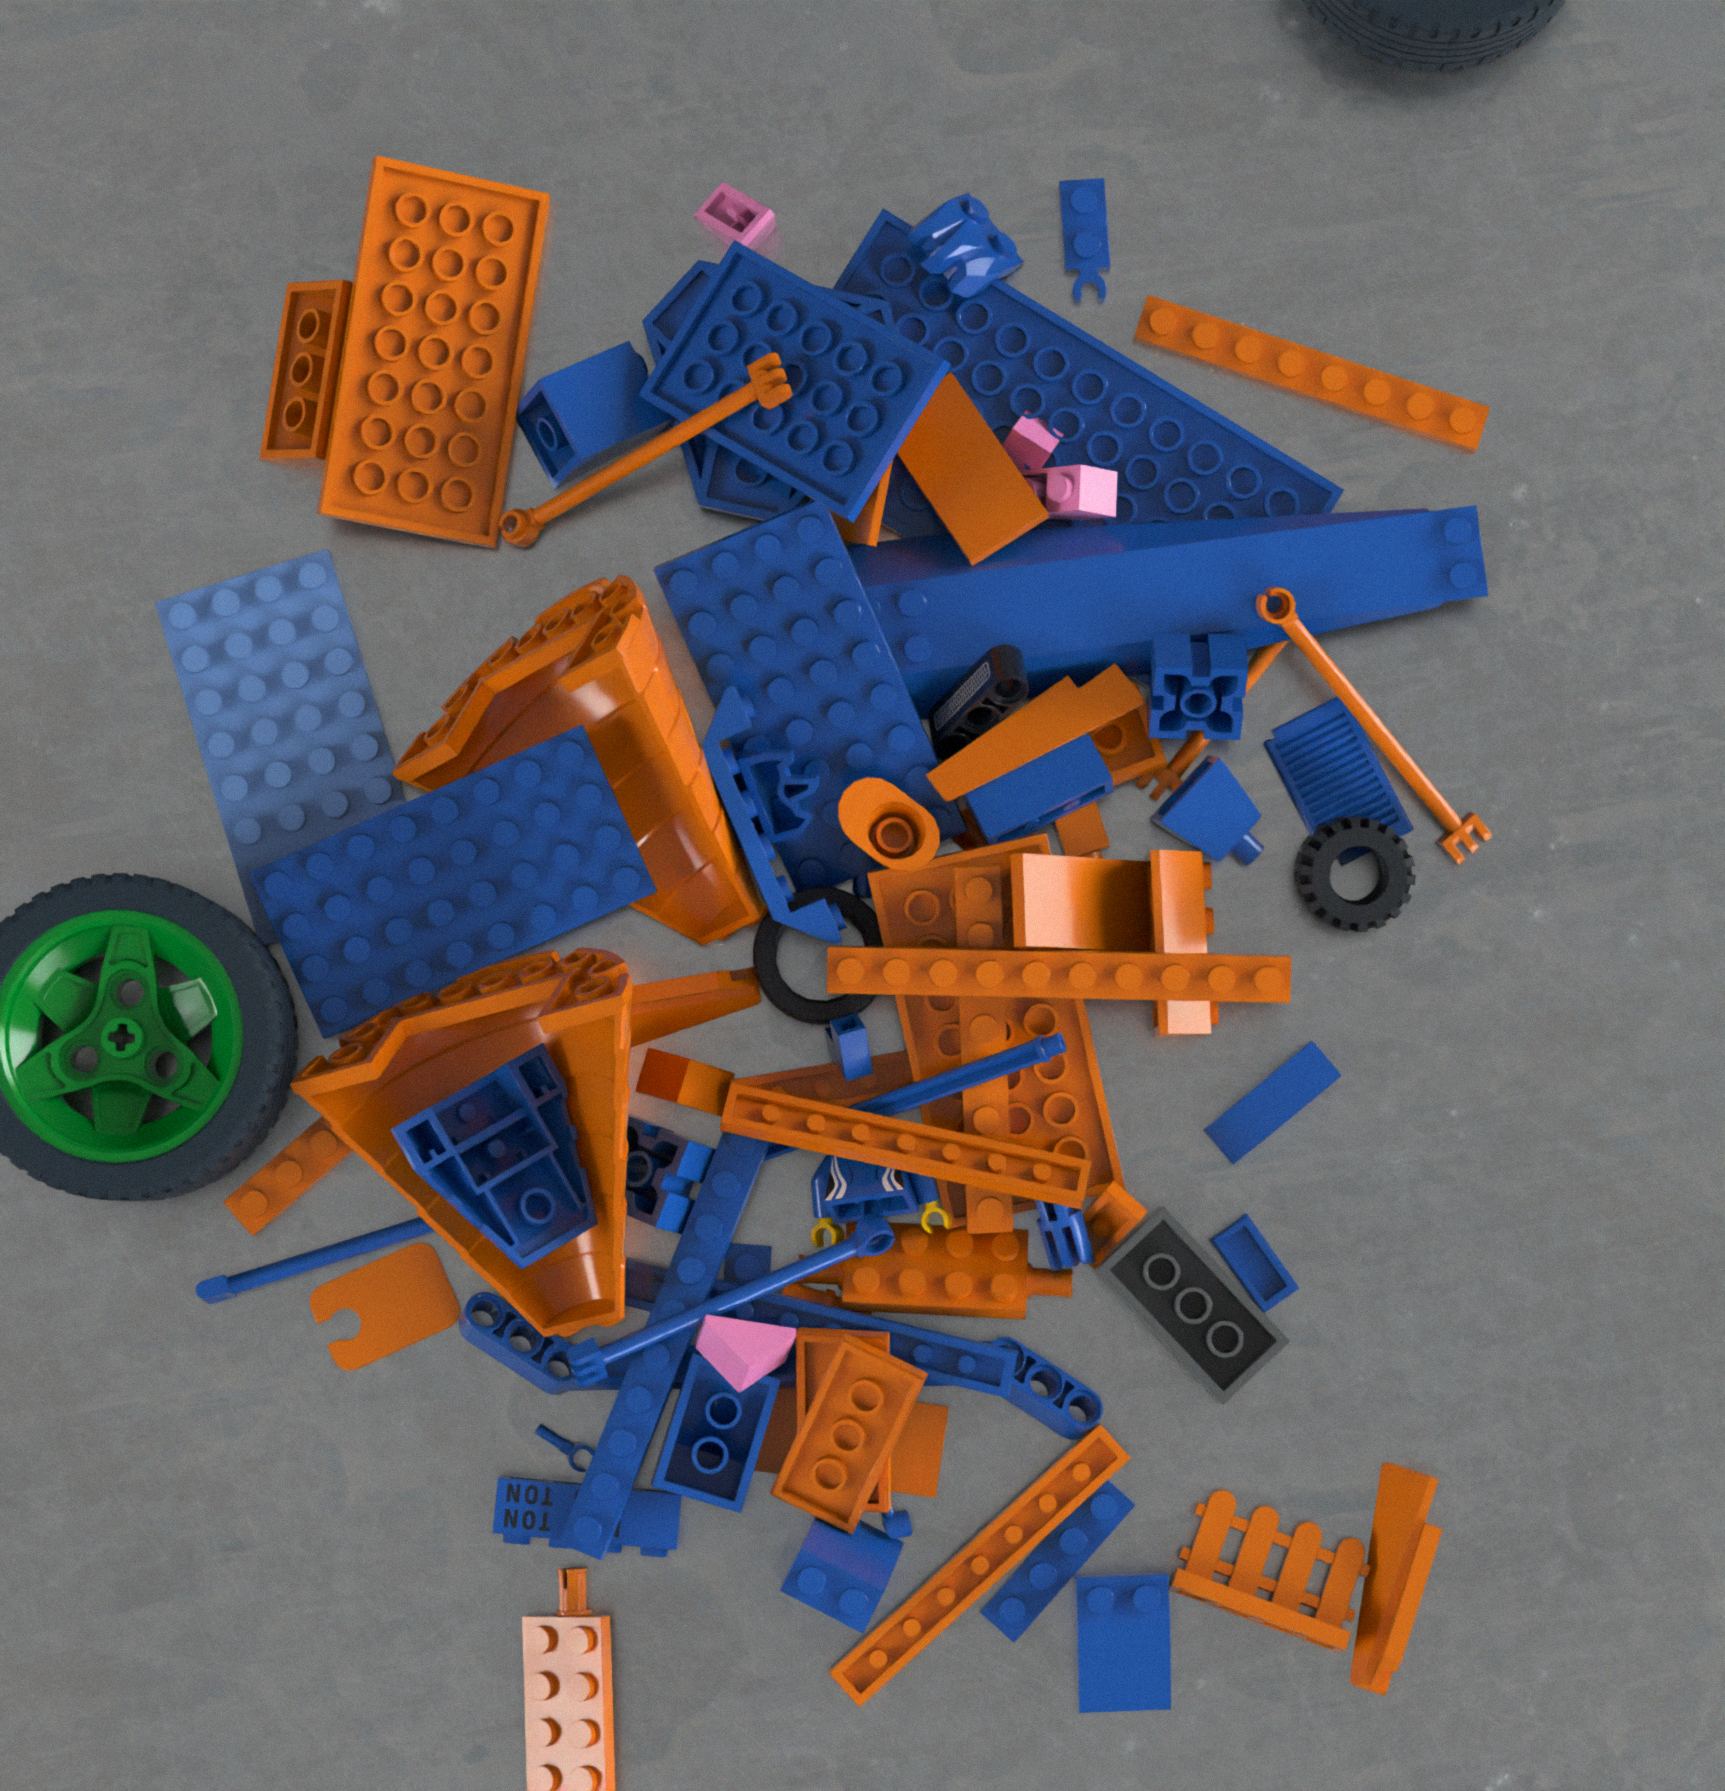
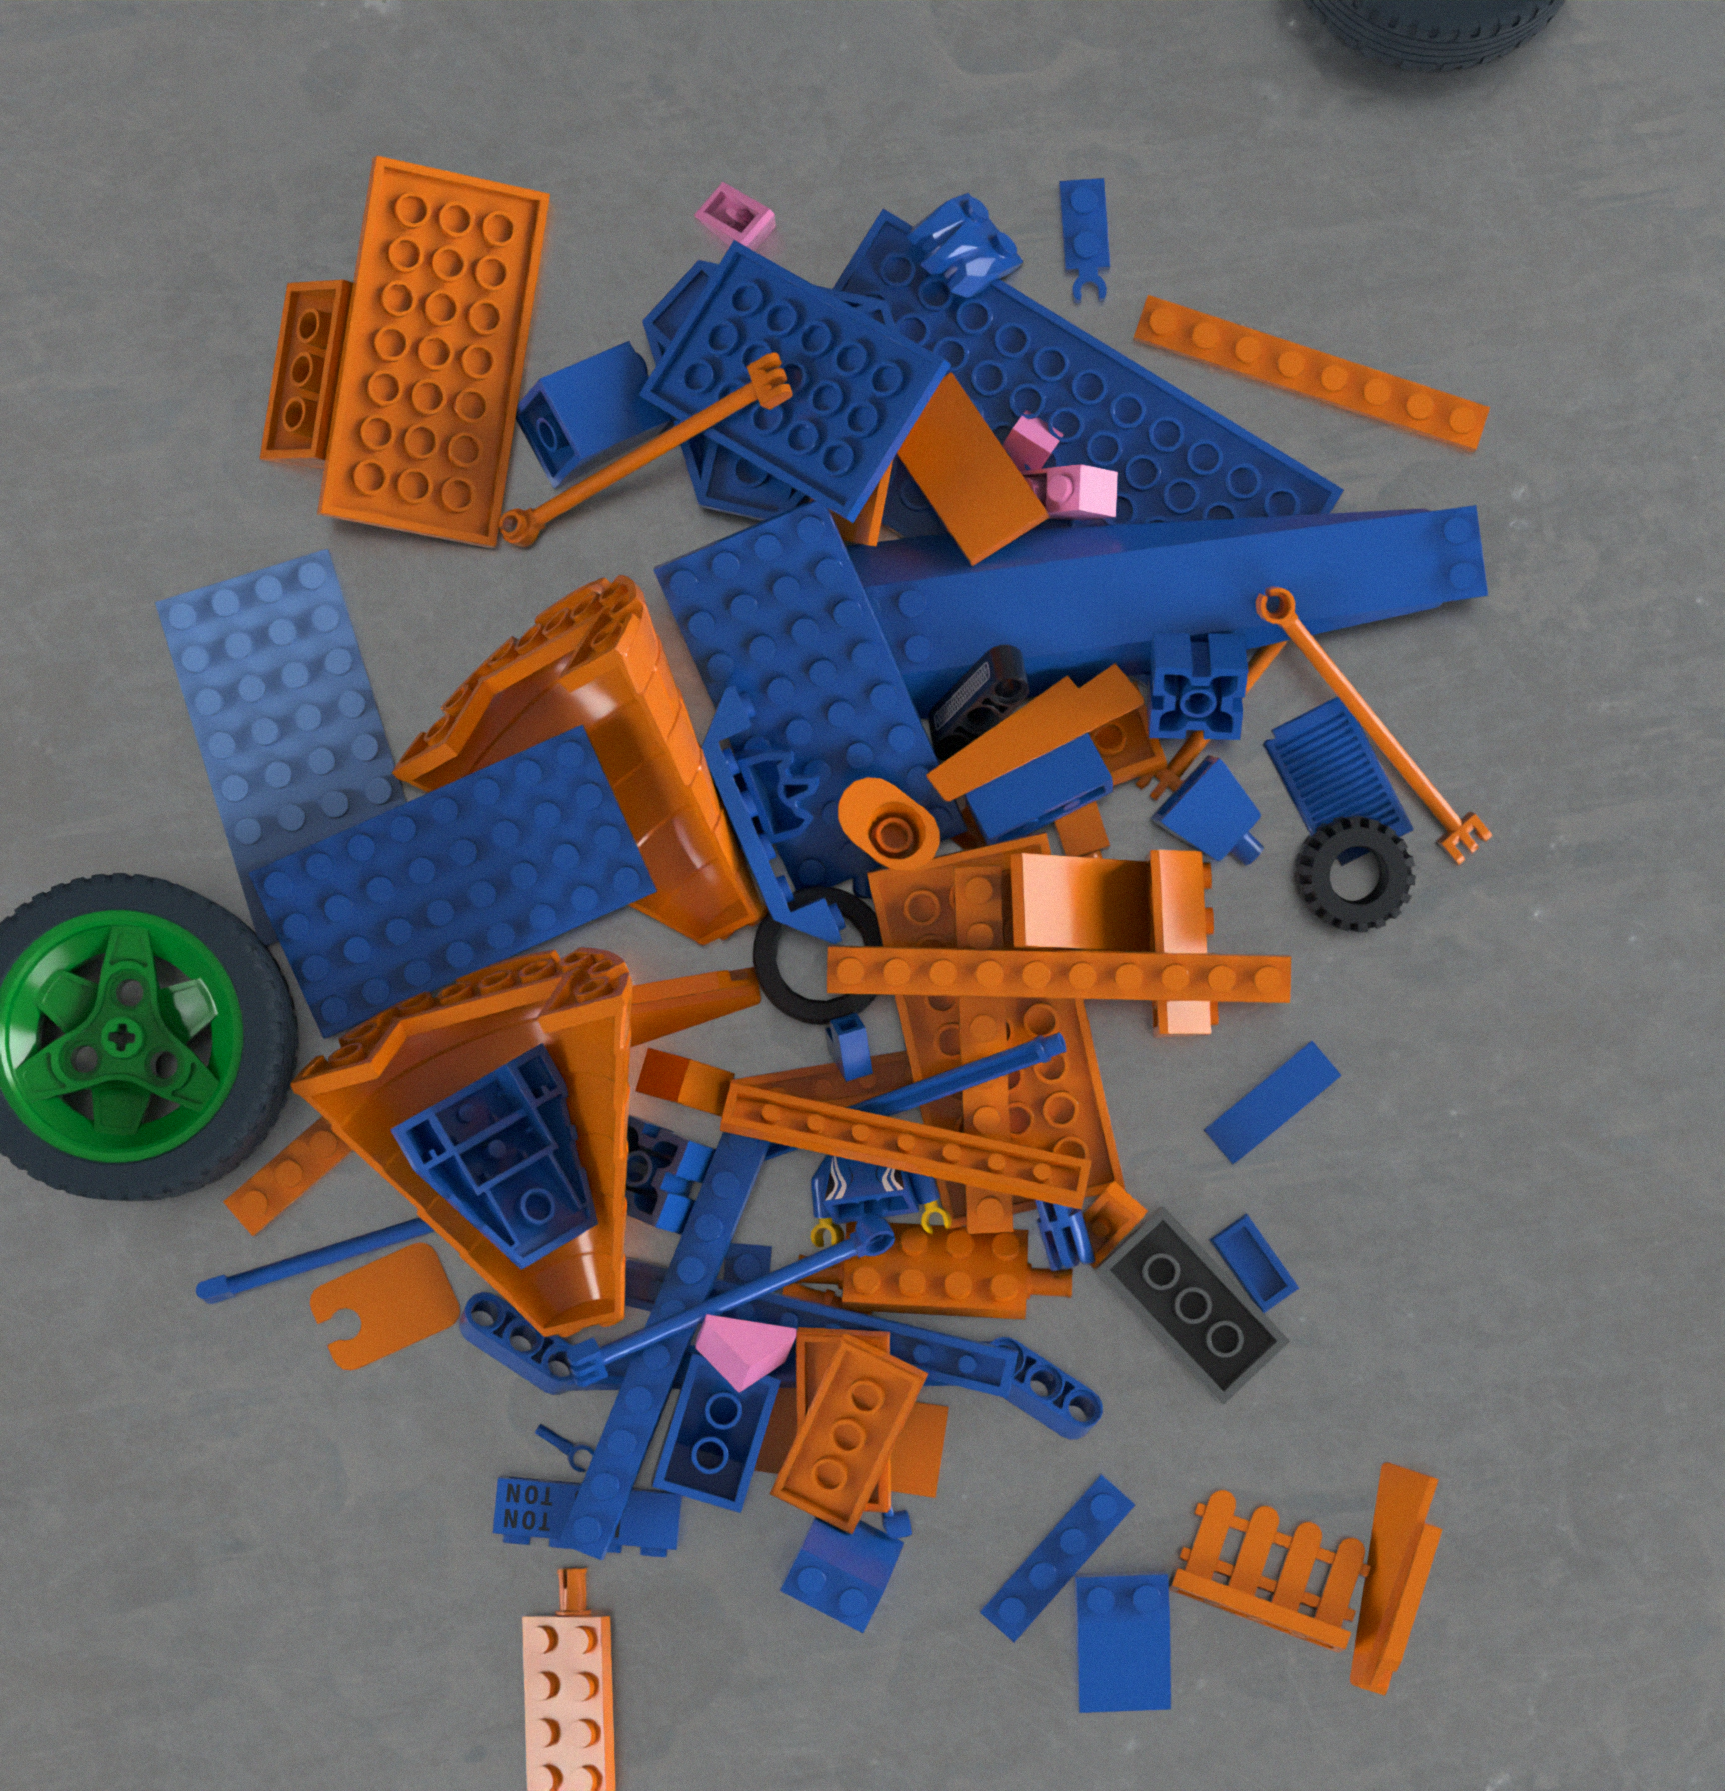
orange plate [829,1423,1131,1707] -> none

